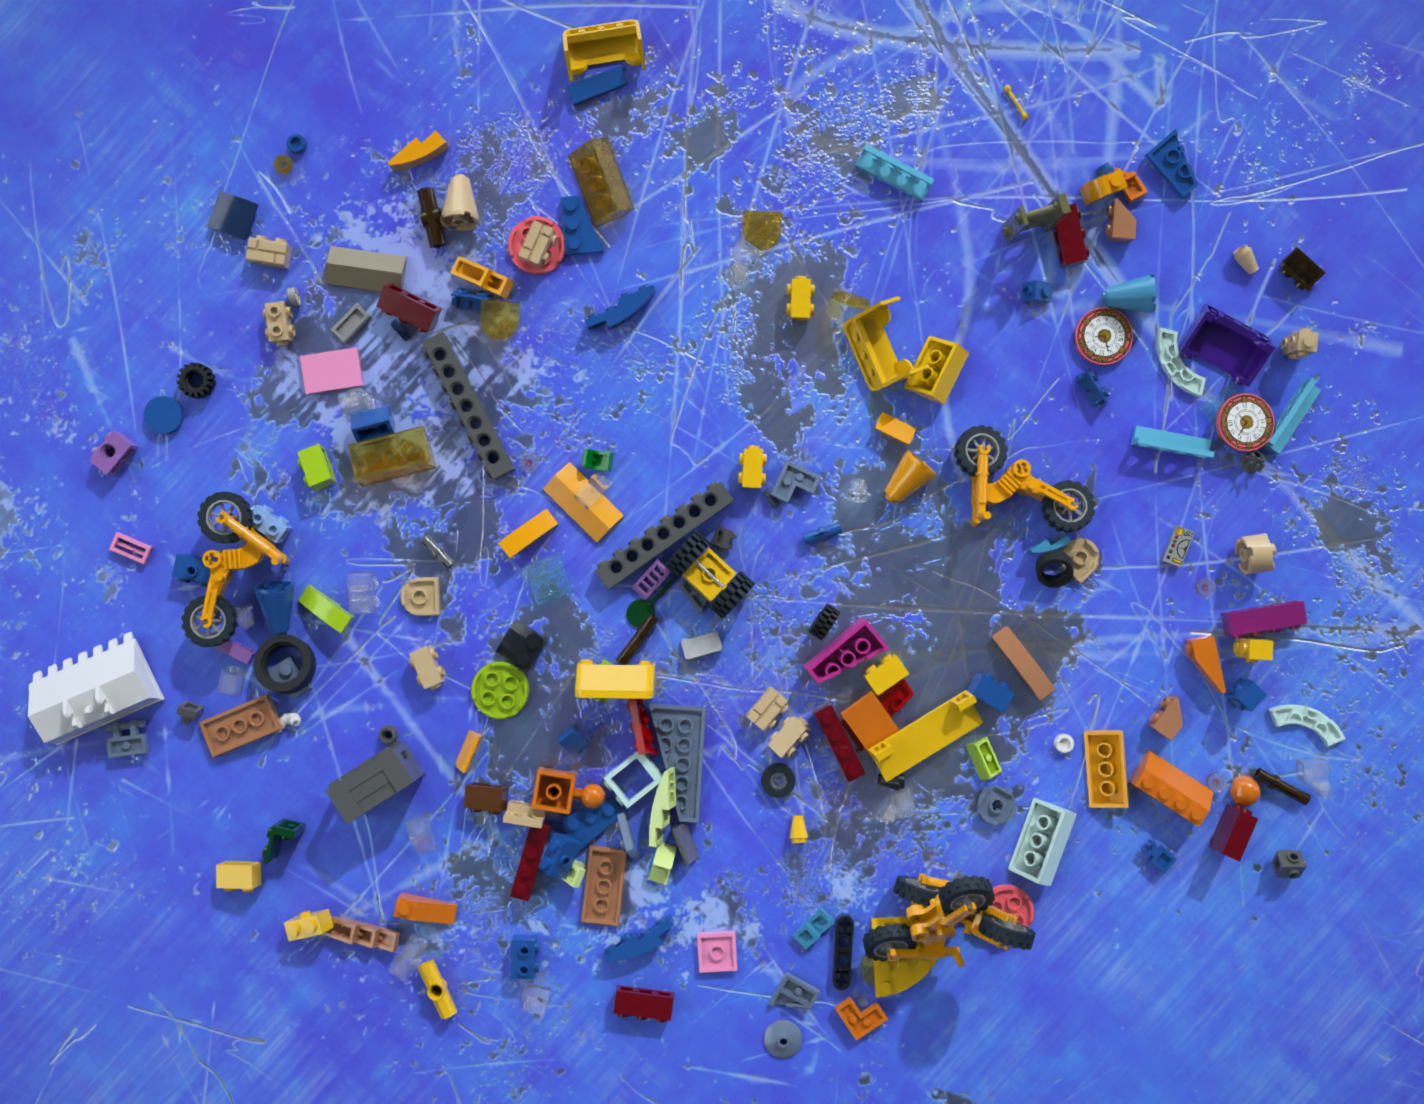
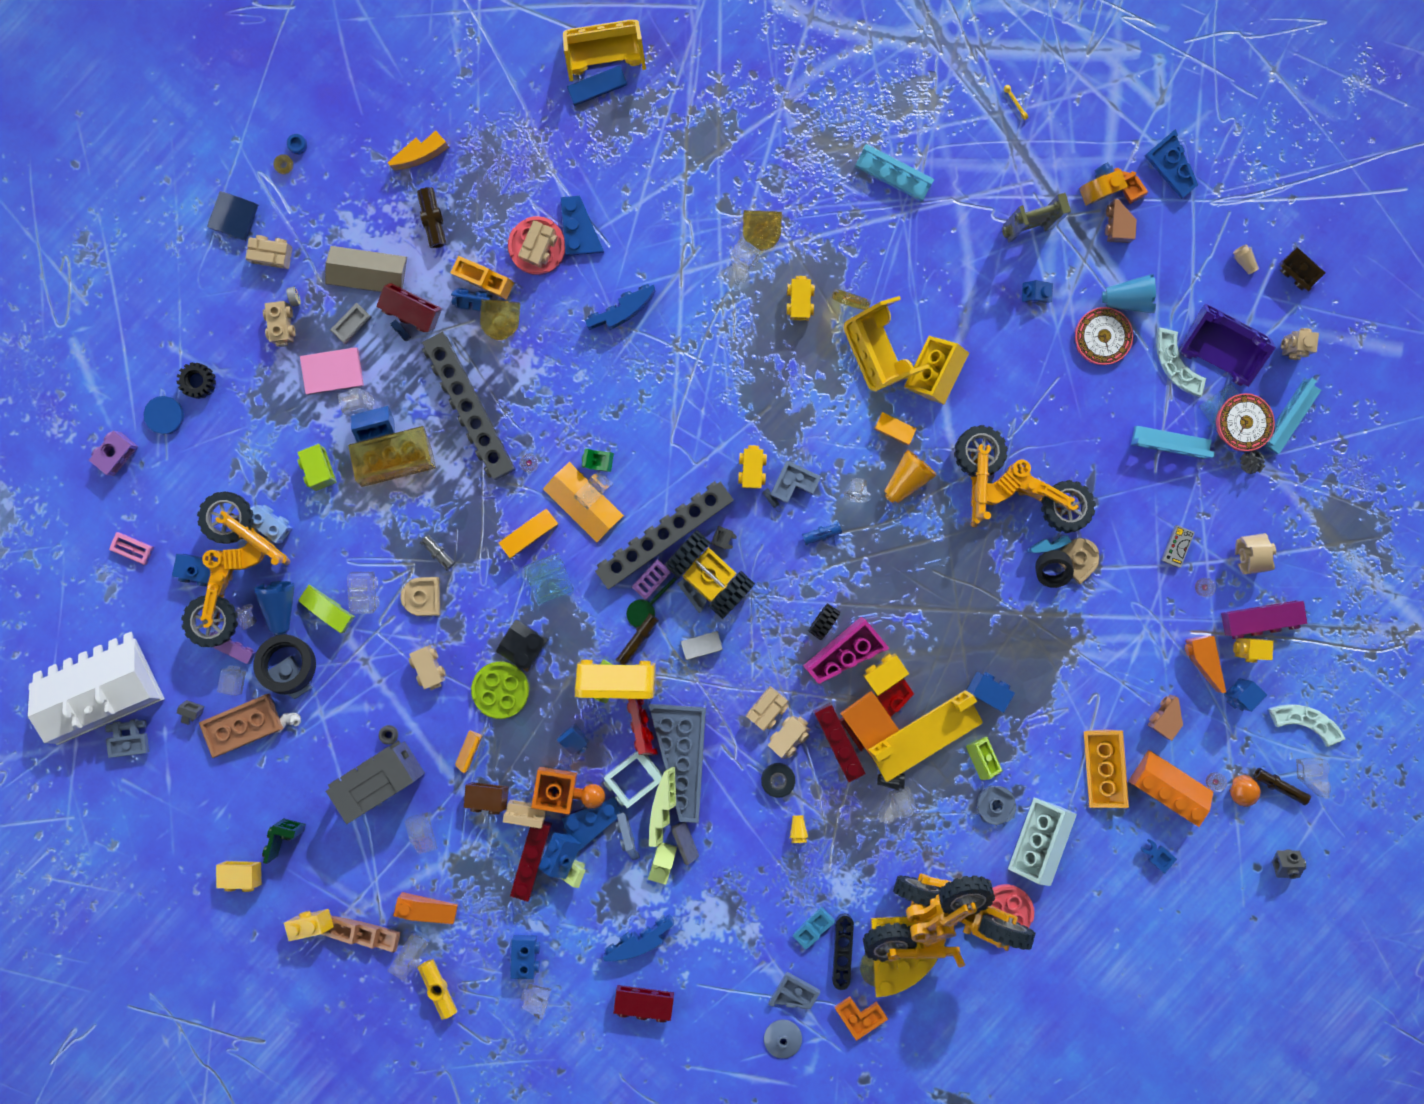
tan cone [440,174,480,231] -> none
clear yellow slope [568,137,635,227] -> none
nougat tile [581,845,627,927] -> none
bright pink tile [697,930,738,973] -> none
nougat slope [992,626,1056,701] -> none
dark red brick [1052,203,1089,268] -> none
white tile [1054,733,1074,753] -> none
blue hinge [1076,368,1110,408] -> none
dark red brick [1209,804,1258,862] -> none

